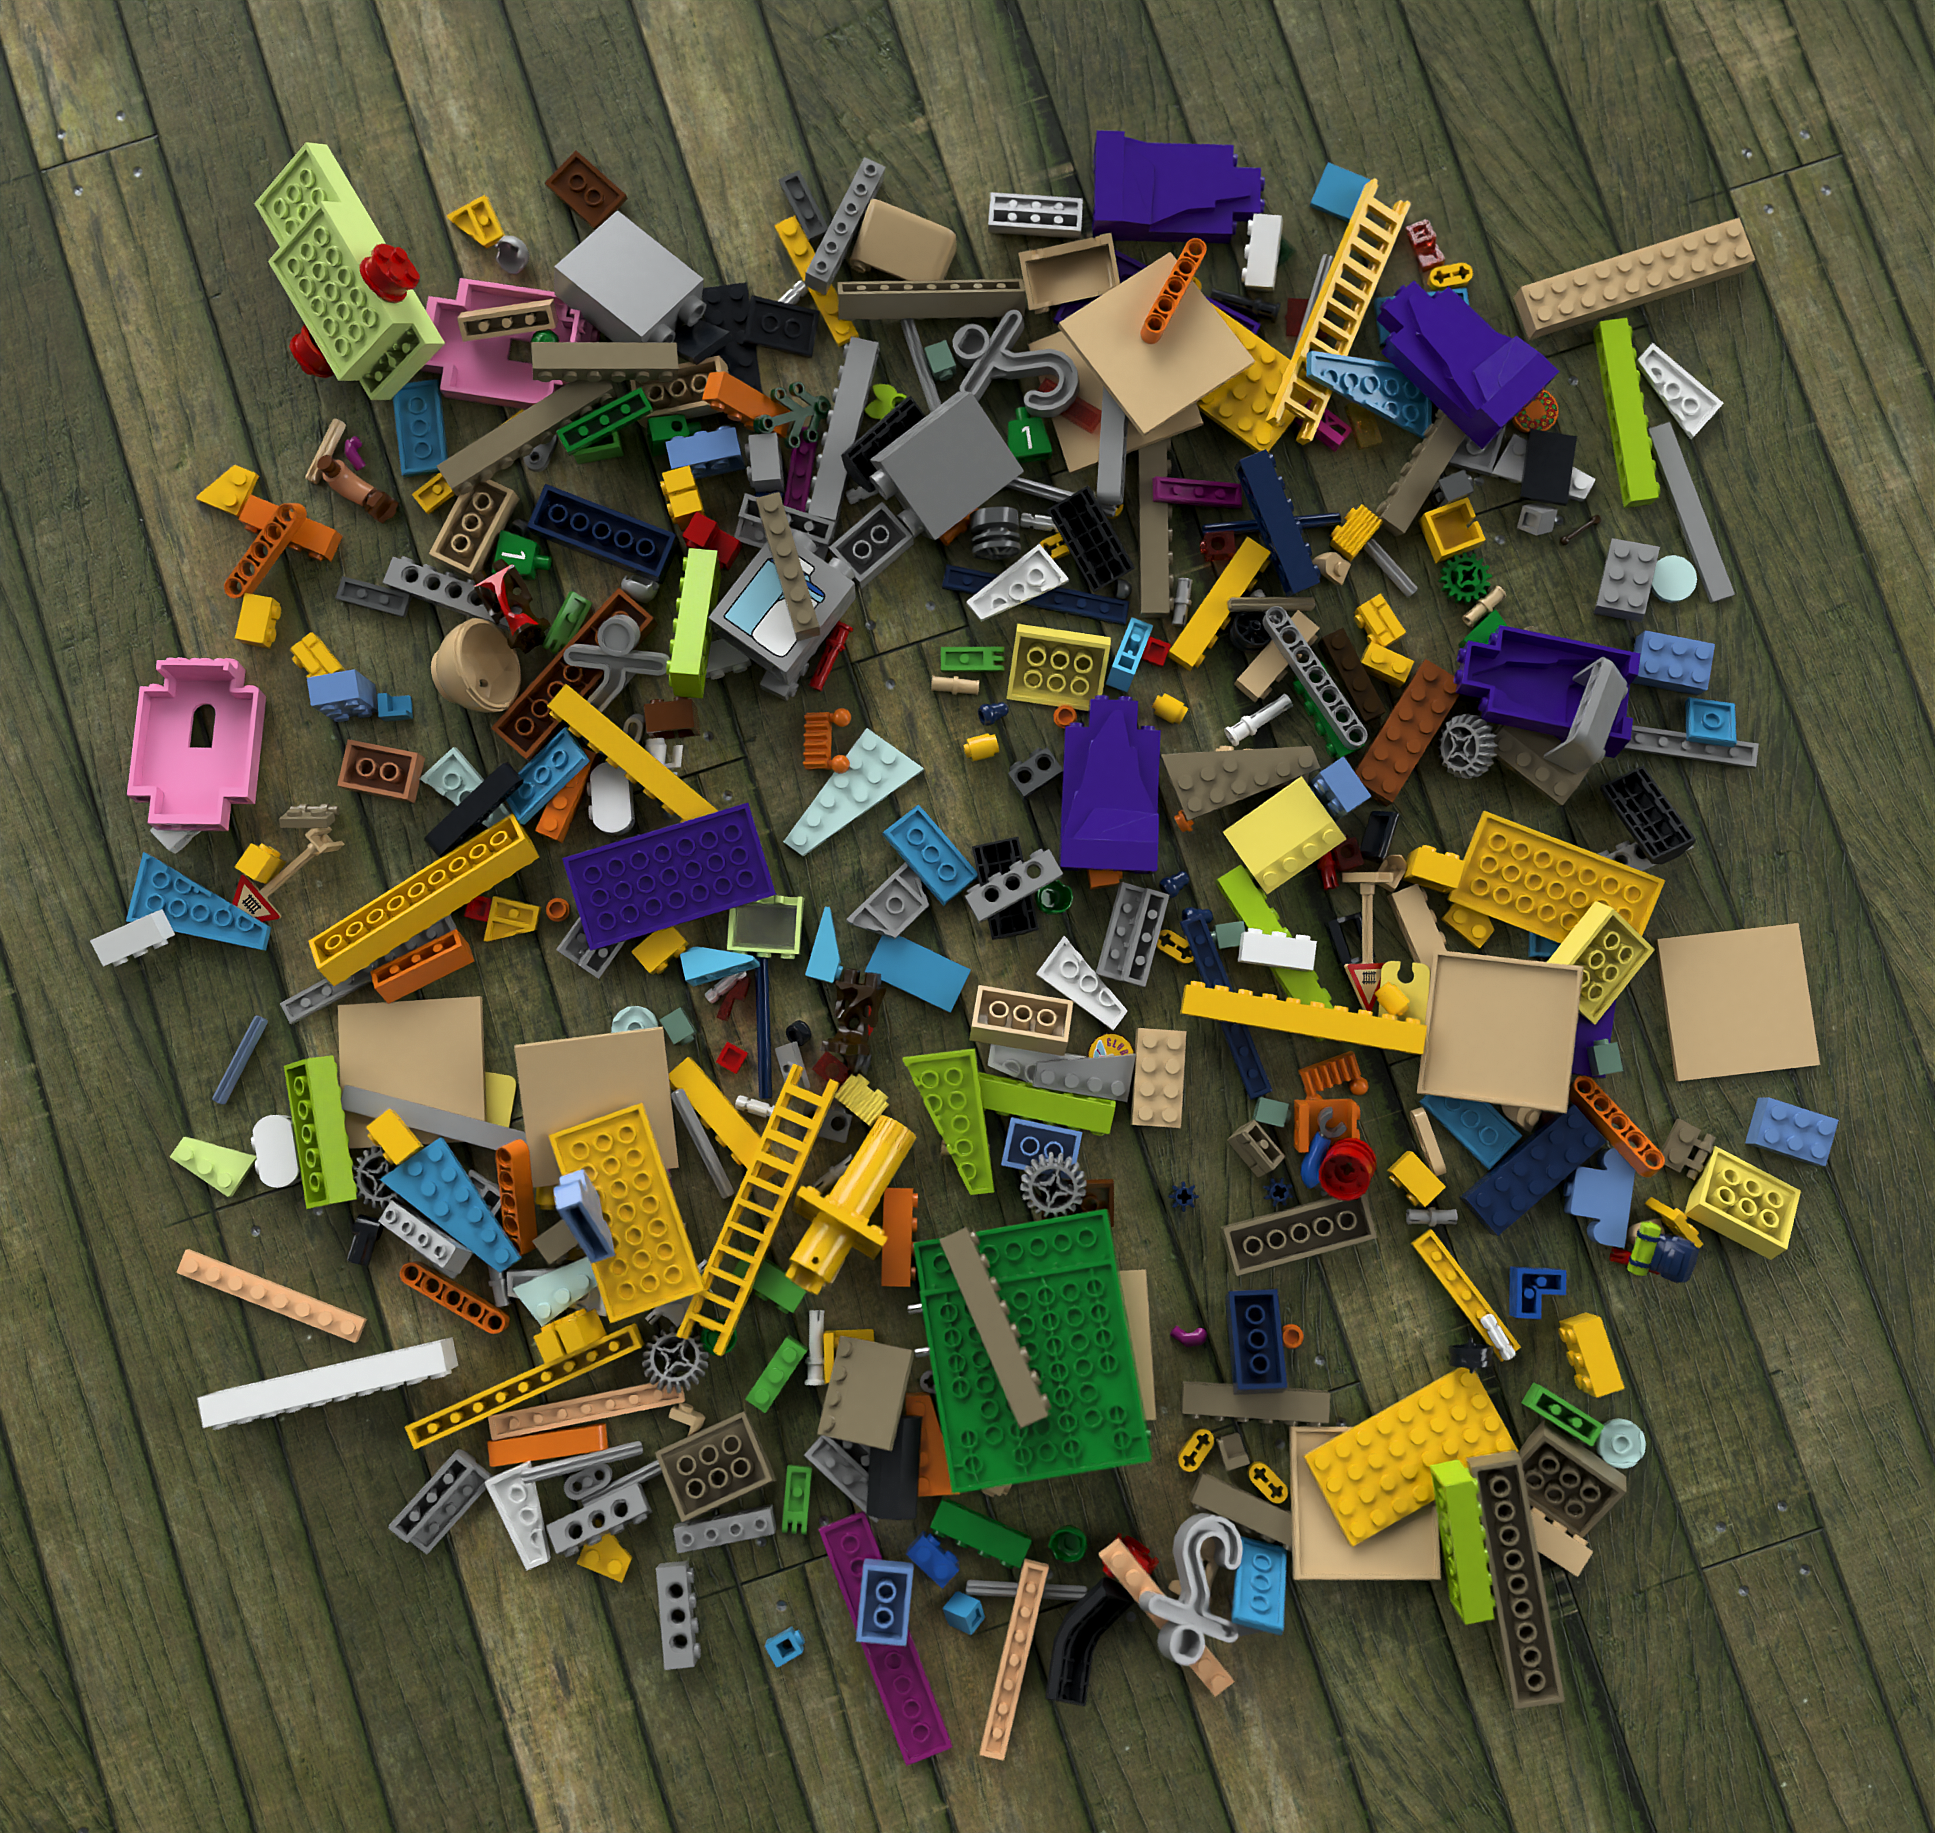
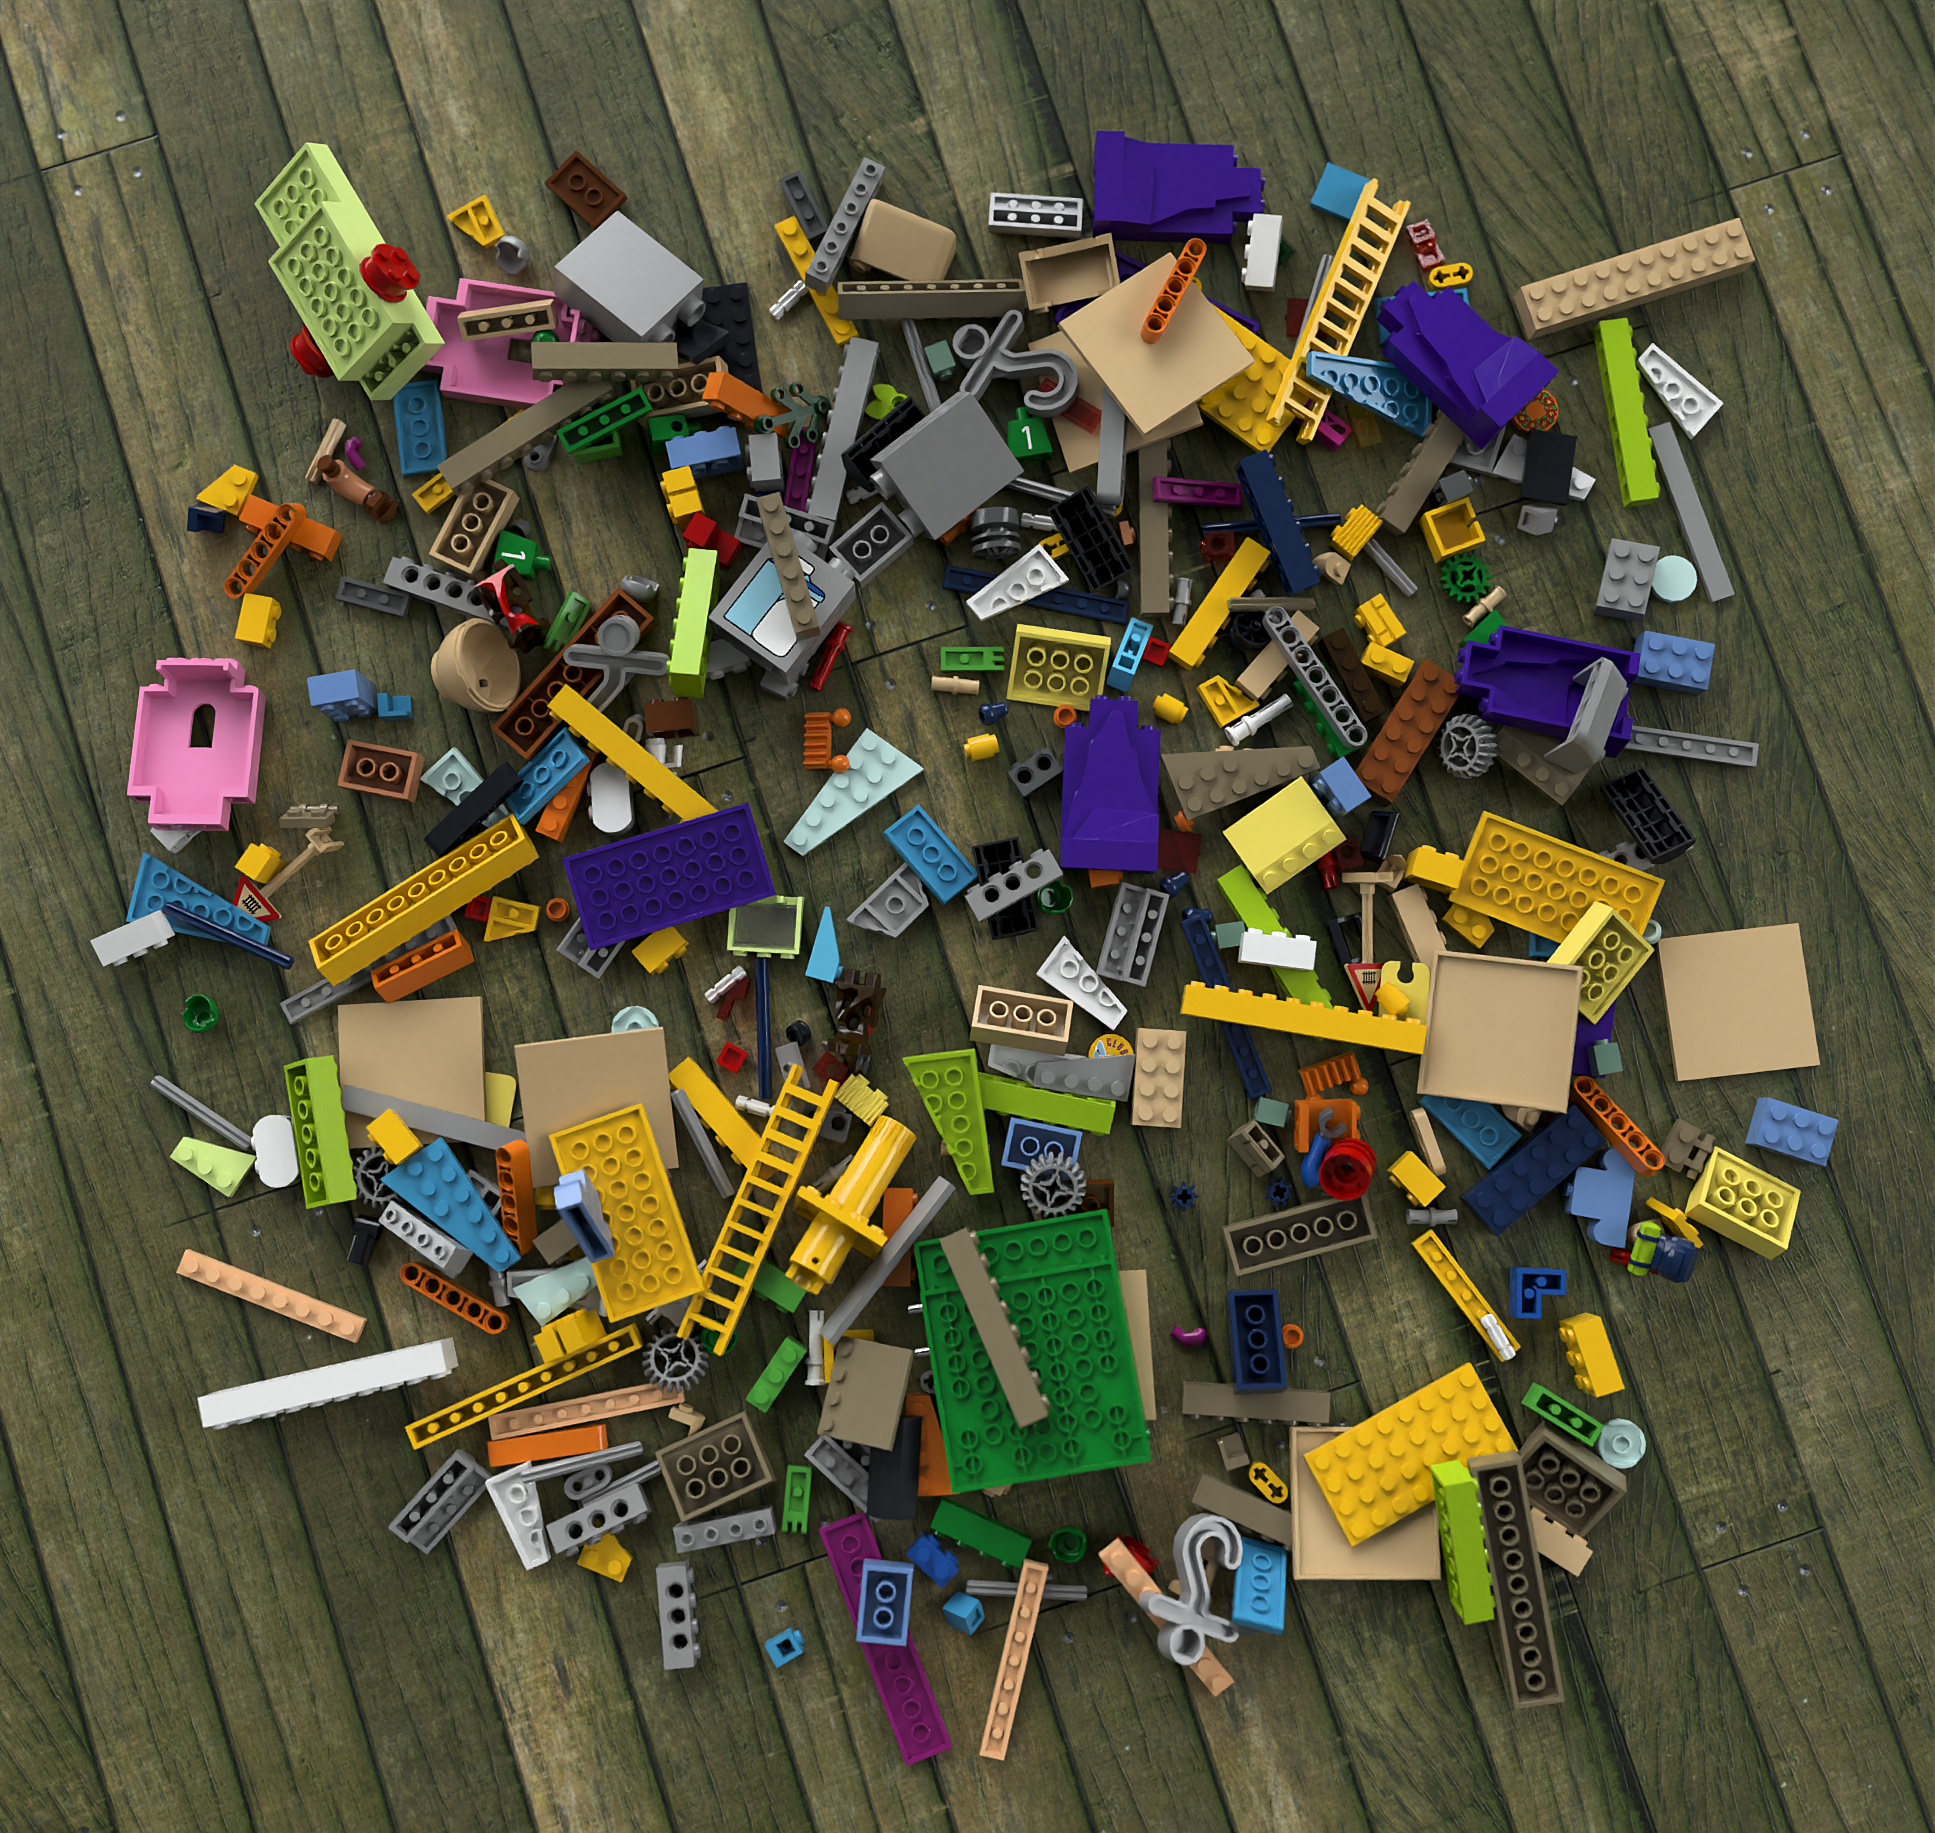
sand blue axle [212,1016,268,1104] -> none
yellow brick [290,632,346,678] -> none
dark blue brick [527,484,680,584] -> none
sand green brick [660,1007,697,1046] -> none
medium azure slope [680,947,760,987] -> none
black tile [743,295,820,358] -> none
dark azure tile [865,935,971,1013] -> none
black piece [1045,1577,1135,1706] -> none
yellow beam [1156,929,1194,964] -> none
yellow beam [1177,1428,1214,1472] -> none
black pin [1210,288,1281,324] -> none
black wheel [1448,1338,1494,1373] -> none
dark brown hinge [1560,515,1601,545] -> none
dark azure tile [1685,697,1737,748] -> none
none -> light grey axle [150,1076,252,1150]
none -> dark blue axle [163,902,294,970]
none -> green hair [181,994,220,1033]
none -> dark blue panel [187,504,226,533]
none -> light grey tile [819,1176,956,1345]
none -> nougat plate [1117,521,1136,551]
none -> clear red piece [1157,828,1201,873]
none -> yellow wing [1196,675,1260,728]
none -> light aqua tile [1642,919,1661,944]

